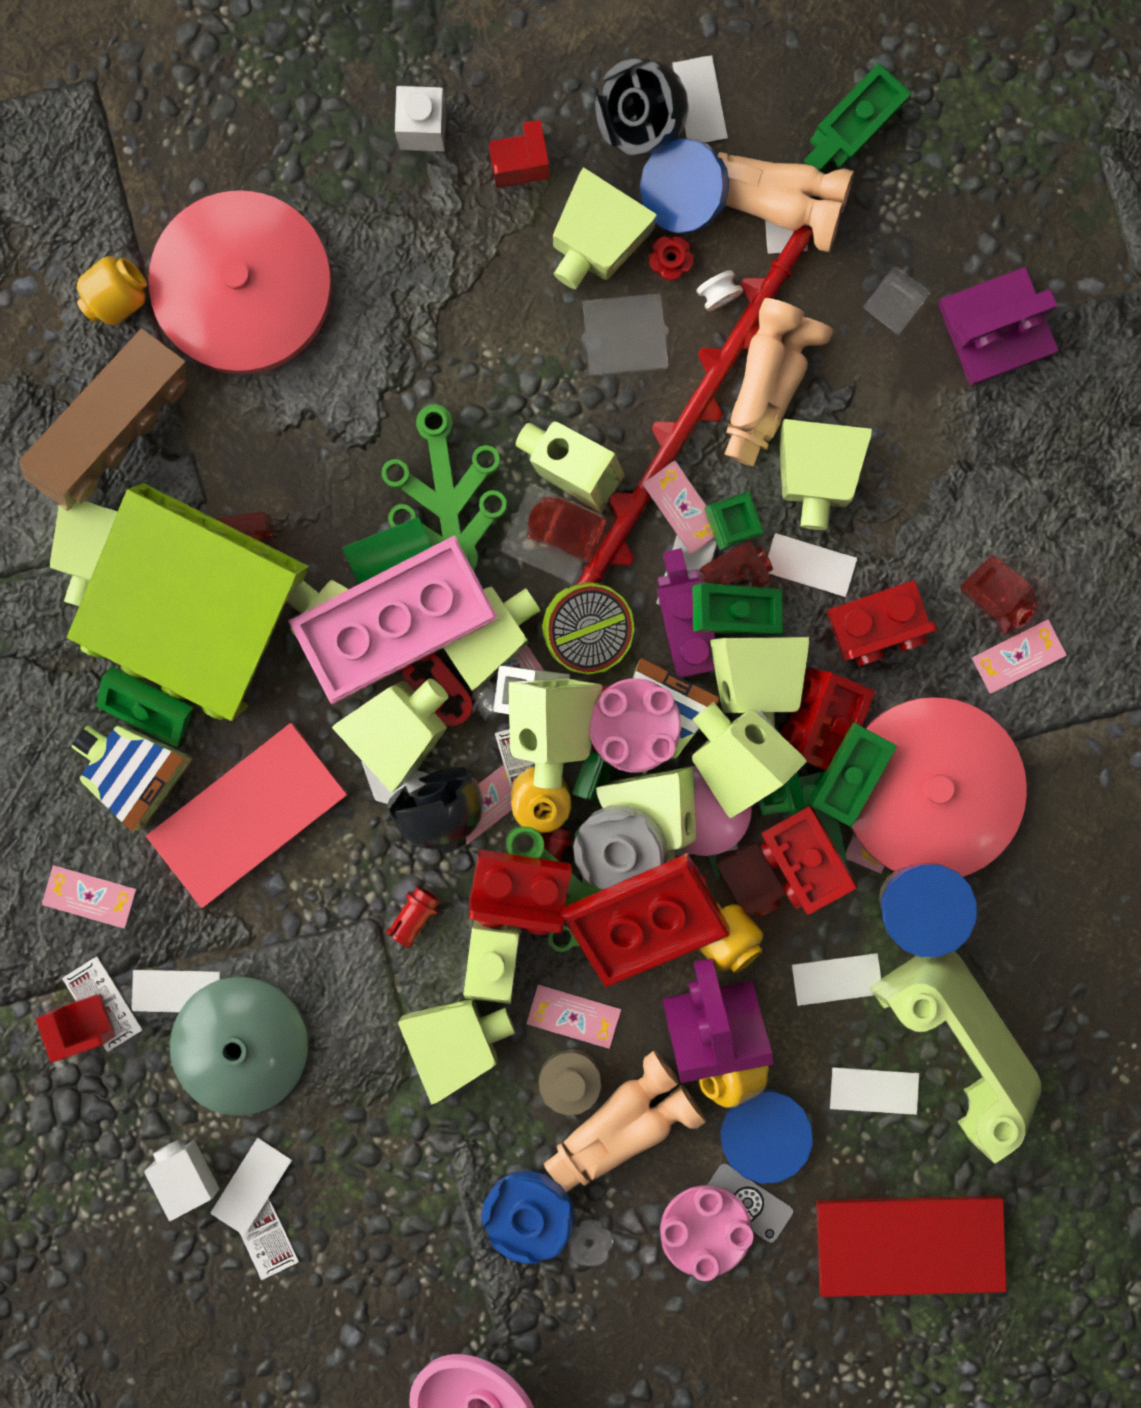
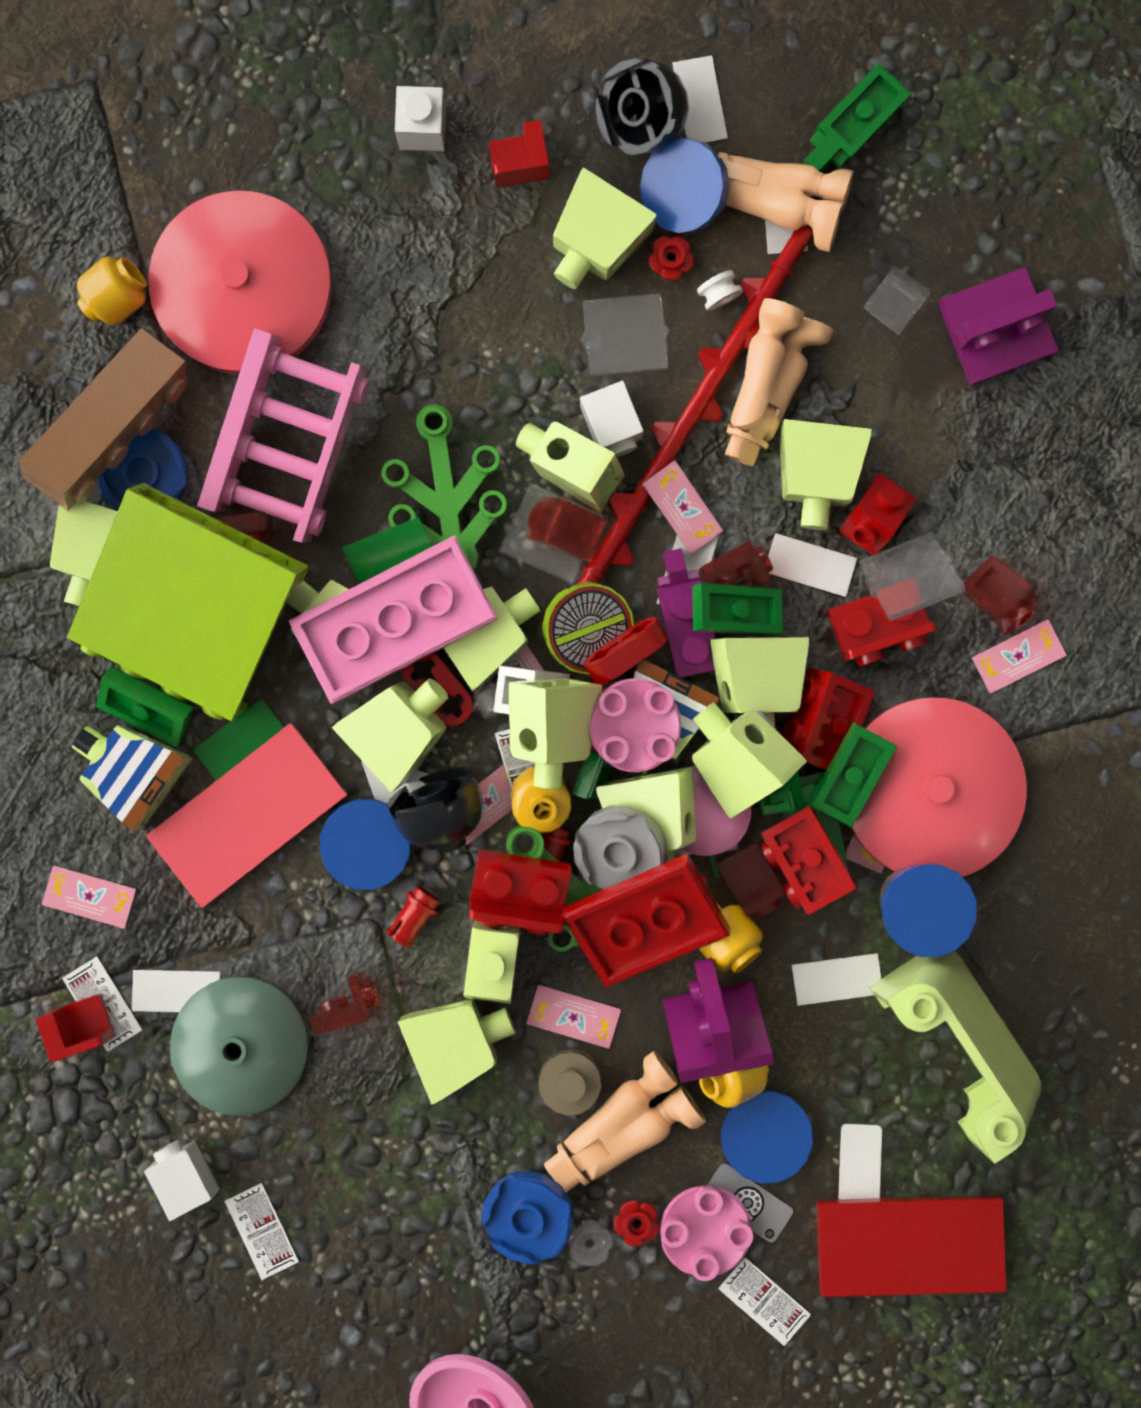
white sticker [210,1138,292,1236] -> none
green tile [704,492,765,551] -> none
white sticker [830,1068,919,1115] -> none
none -> blue tile [97,429,189,511]
none -> green sticker [193,698,284,781]
none -> bright pink fence [197,328,370,543]
none -> clear red bracket [309,971,378,1035]
none -> blue tile [320,799,411,890]
none -> white brick [580,380,644,457]
none -> red beam [583,616,669,685]
none -> red plate [614,1200,660,1247]
none -> white sticker [718,1257,811,1346]
none -> white sticker [838,1124,882,1199]
none -> red bracket [839,472,916,555]
none -> clear piece [859,532,965,621]

